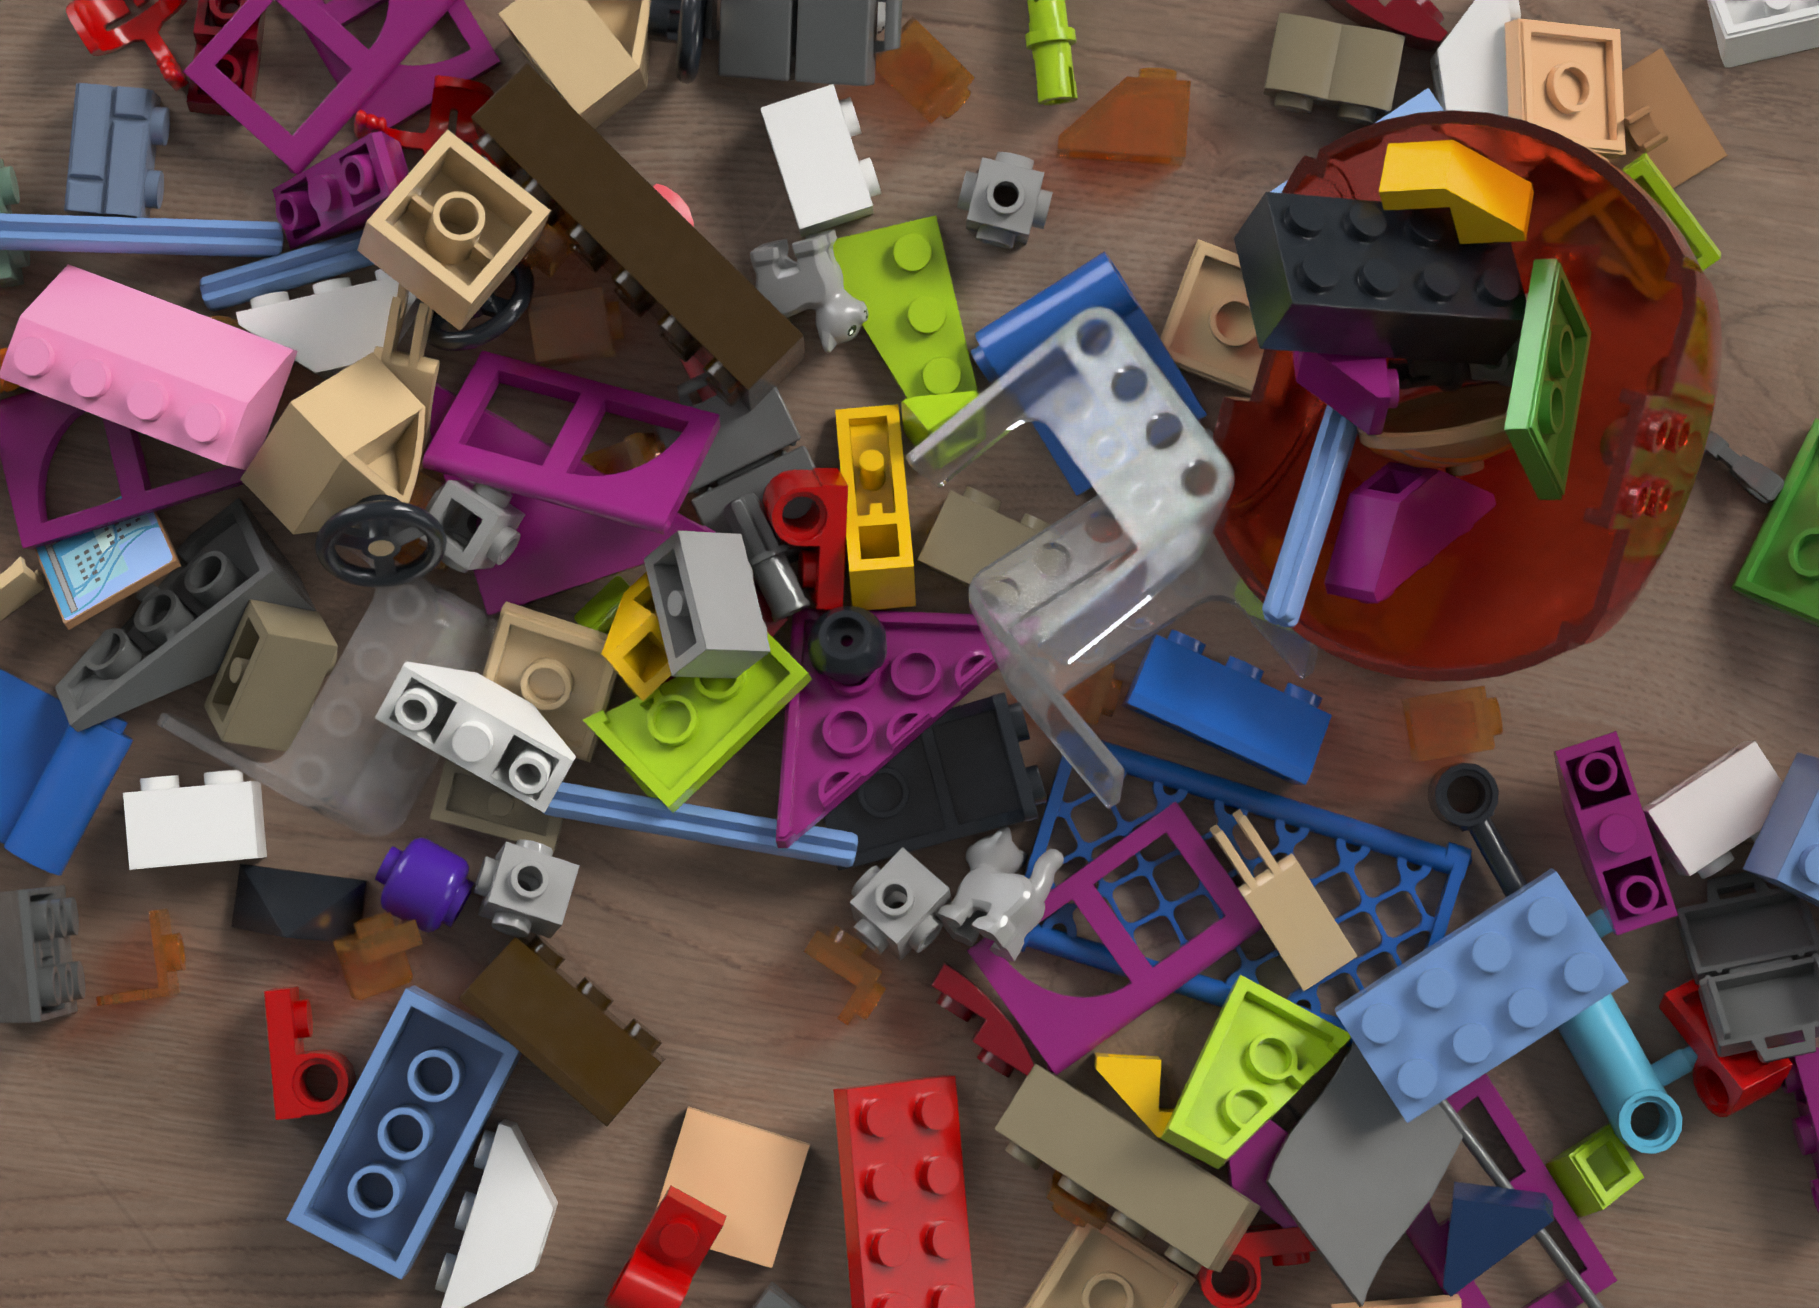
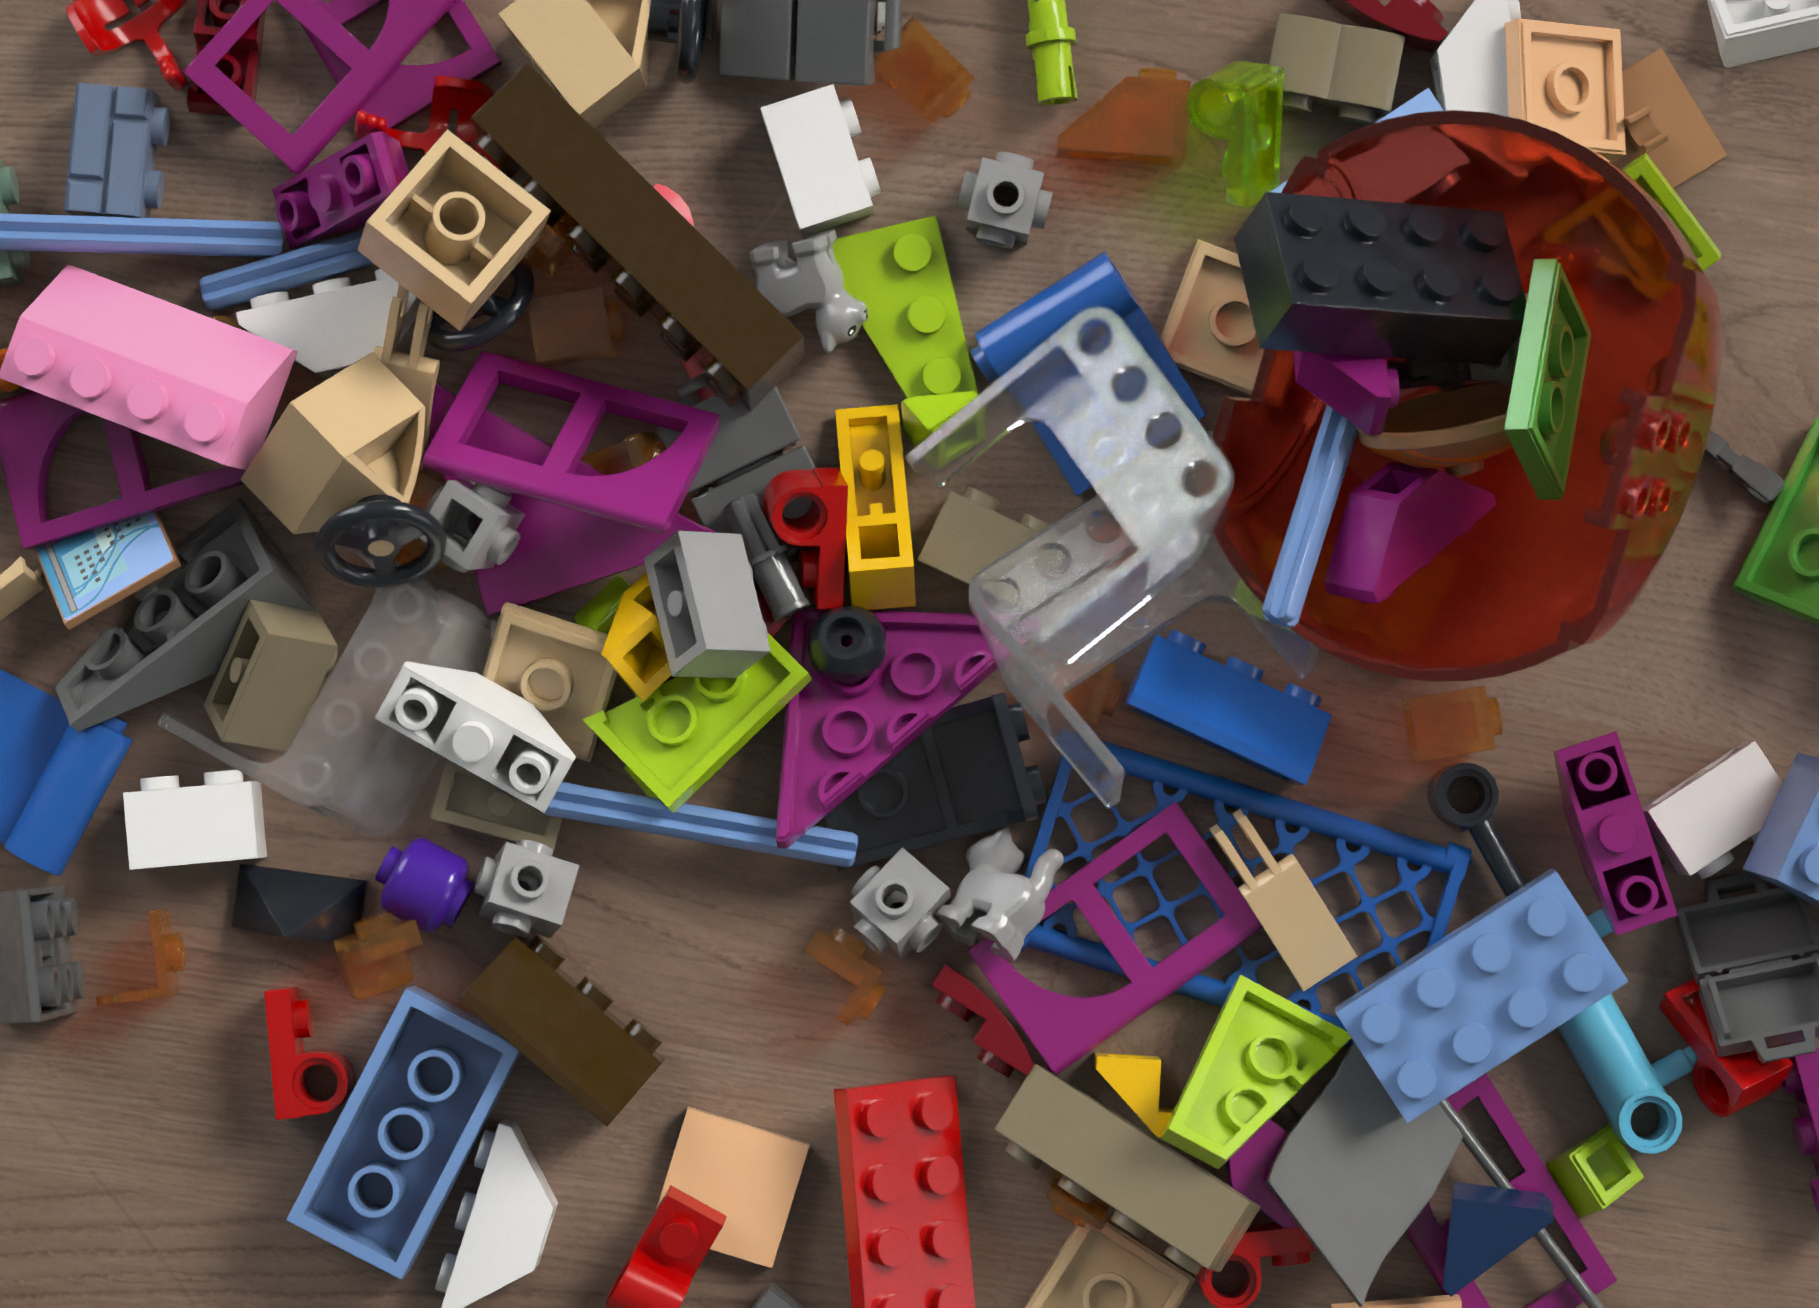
yellow slope [1379,140,1534,244] -> none
none -> clear neon green plate [1186,61,1284,208]

